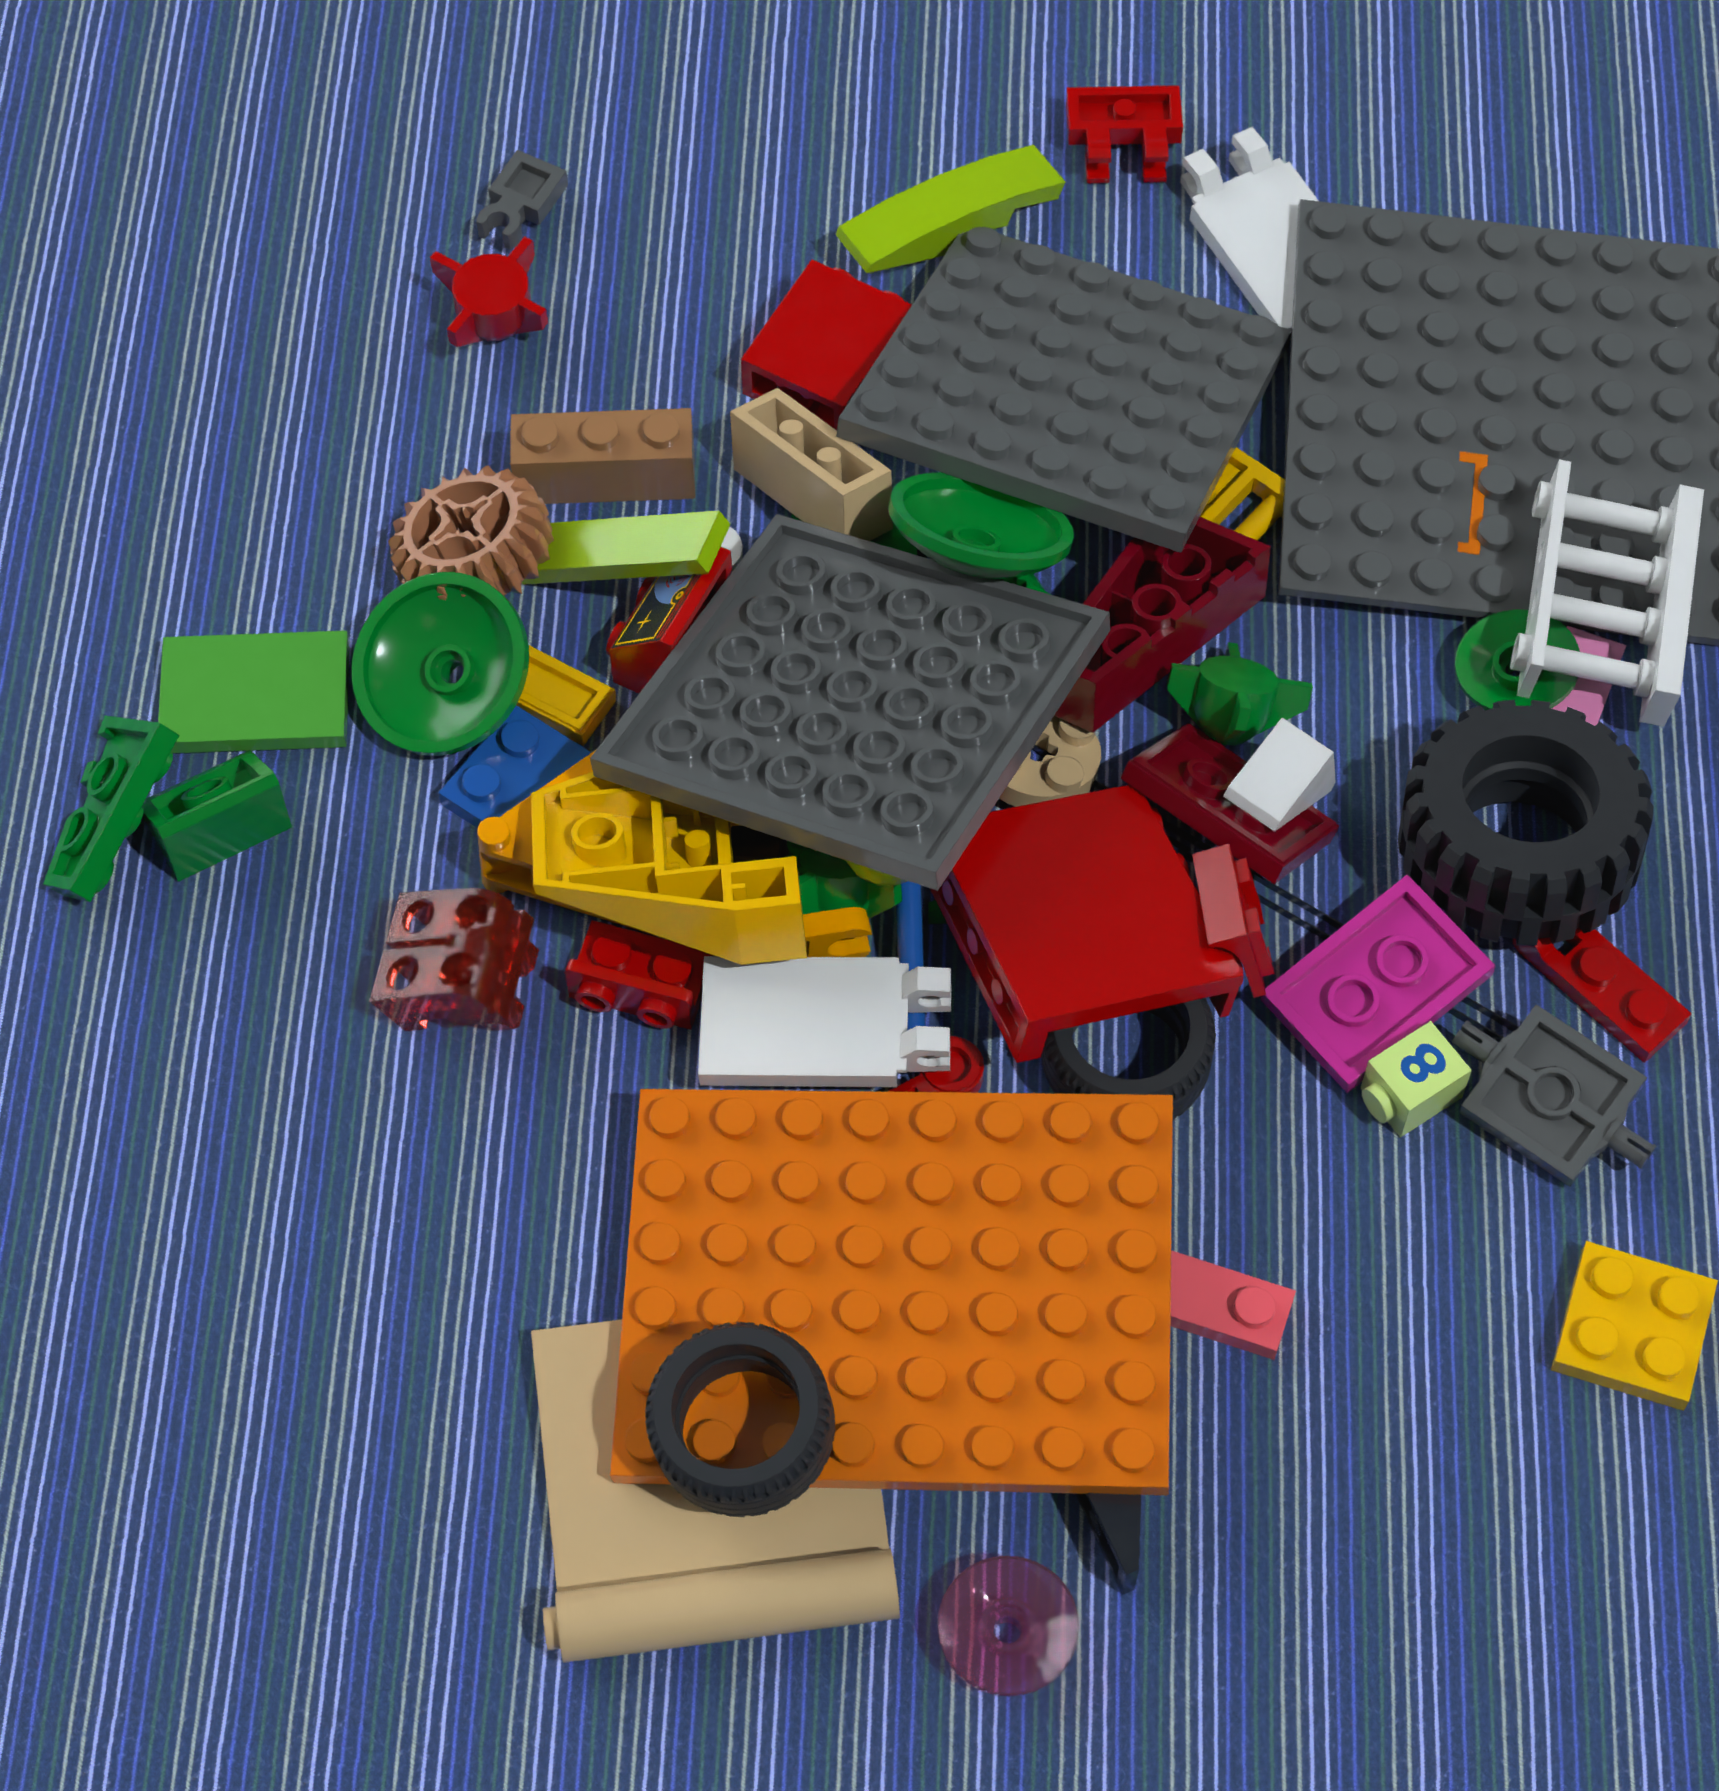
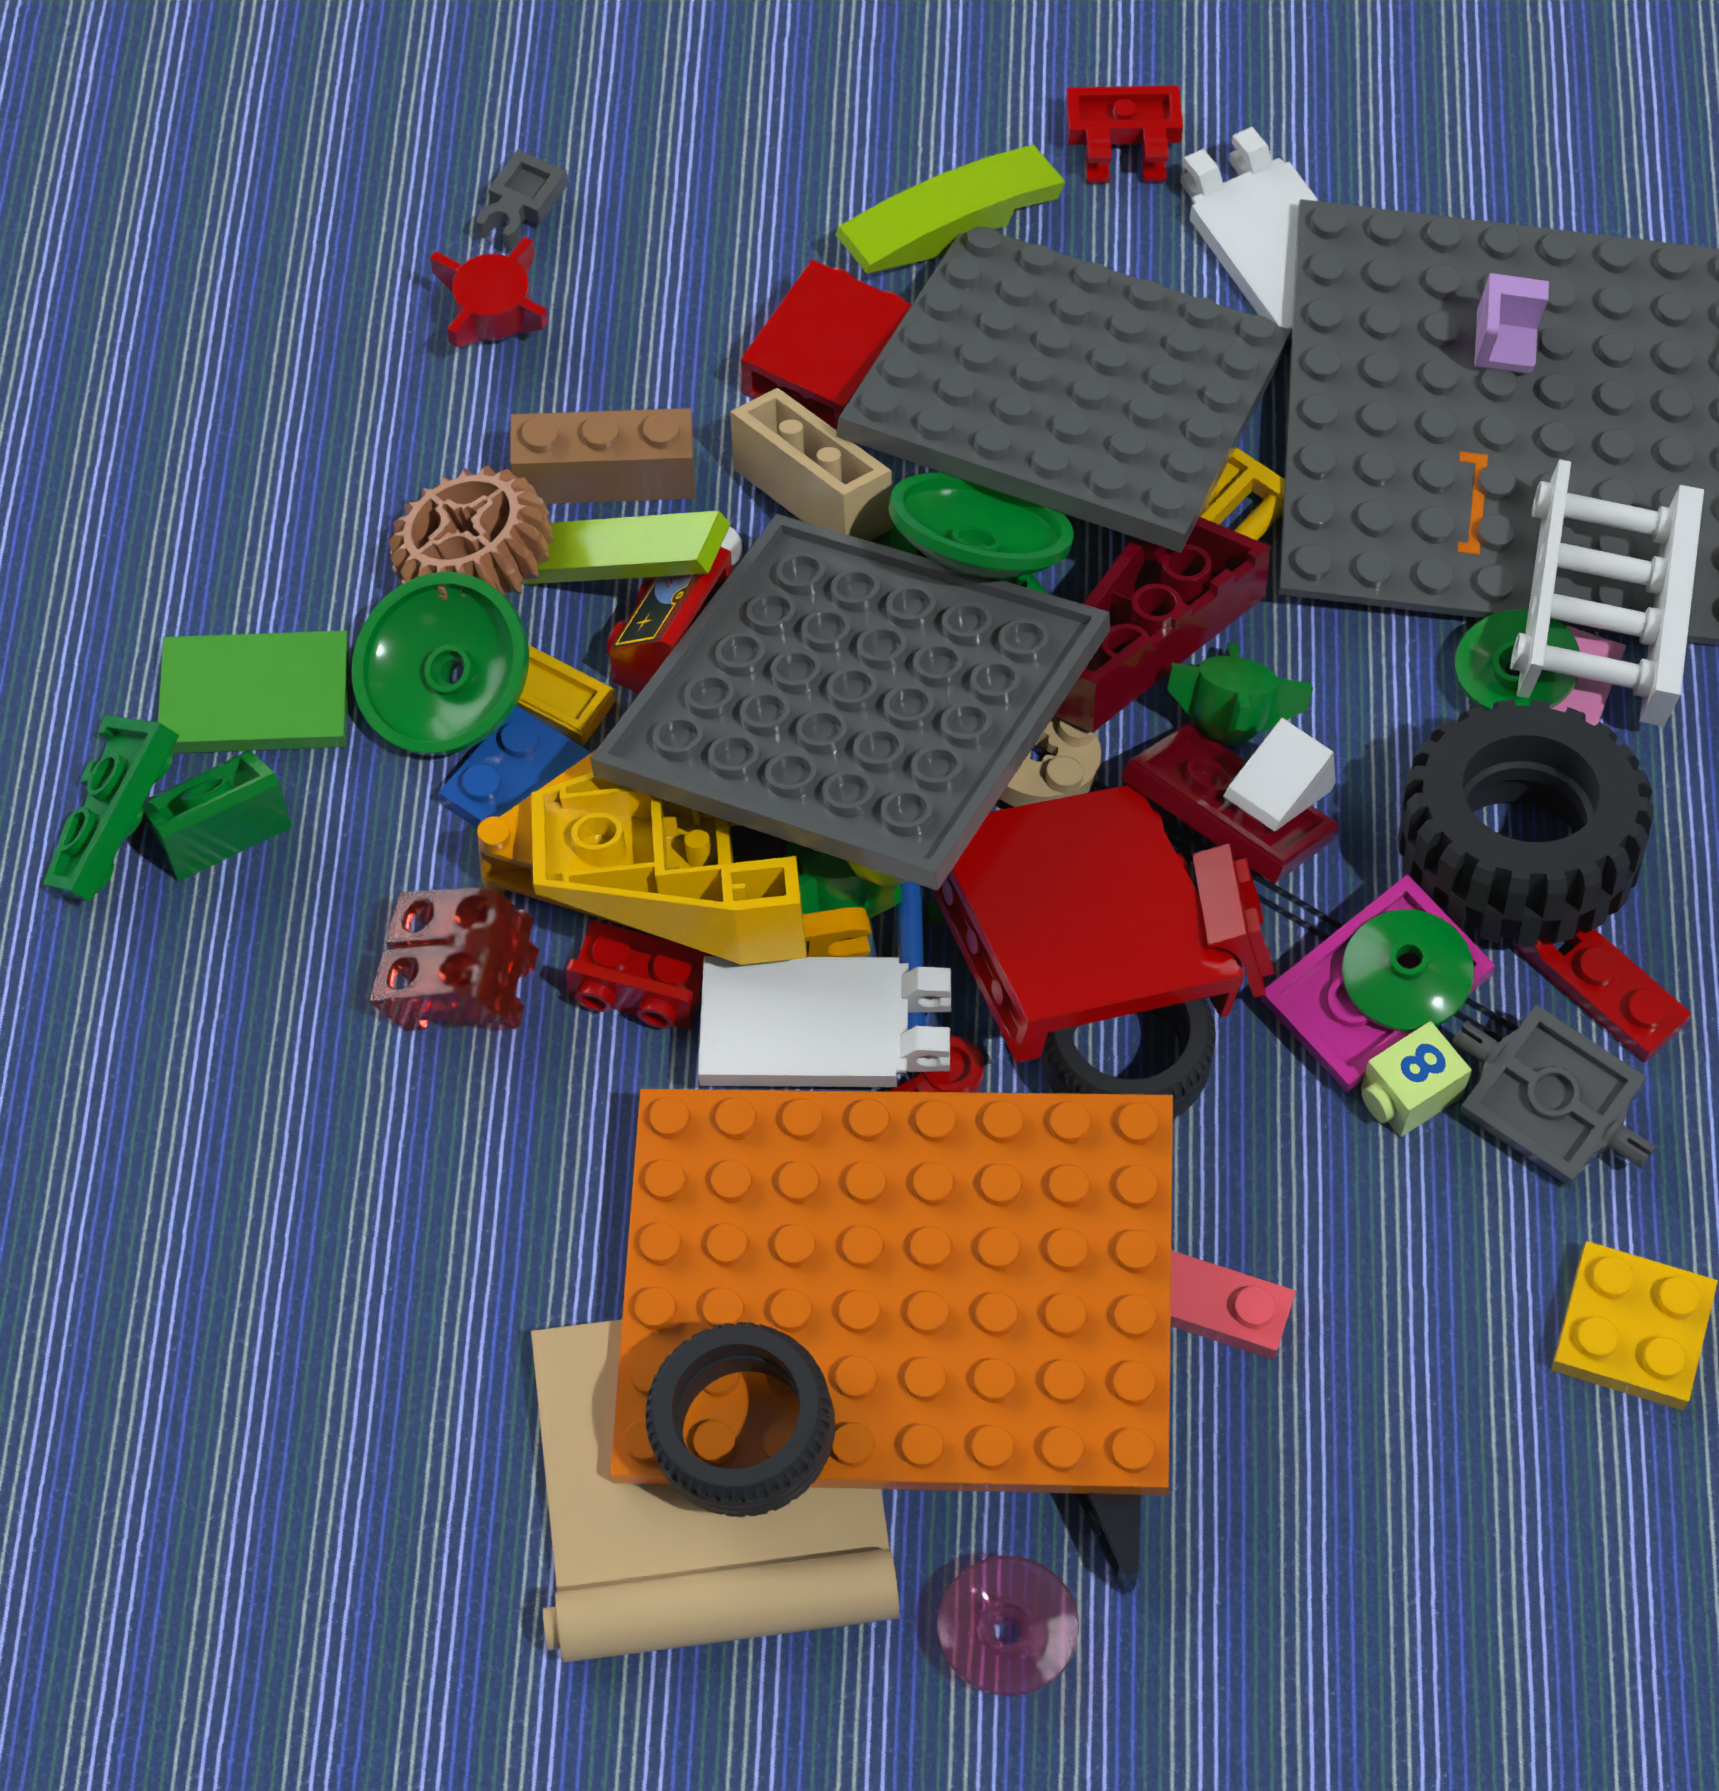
none -> green dish [1342,909,1474,1032]
none -> lavender panel [1474,273,1549,373]

